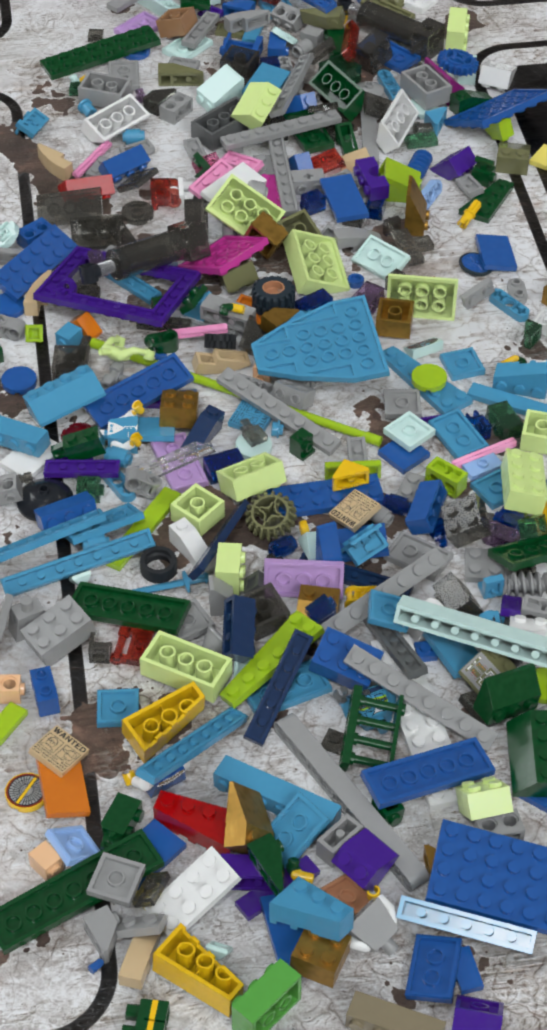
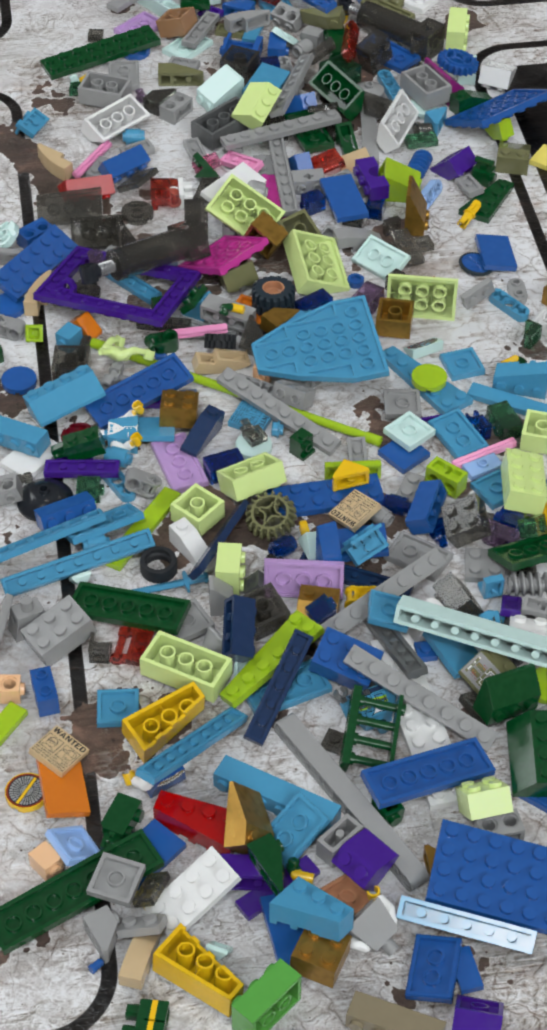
dark azure bush [78,99,97,117] -> none
clear wedge [124,441,216,480] -> none
bright pink plate [188,158,233,200] -> none

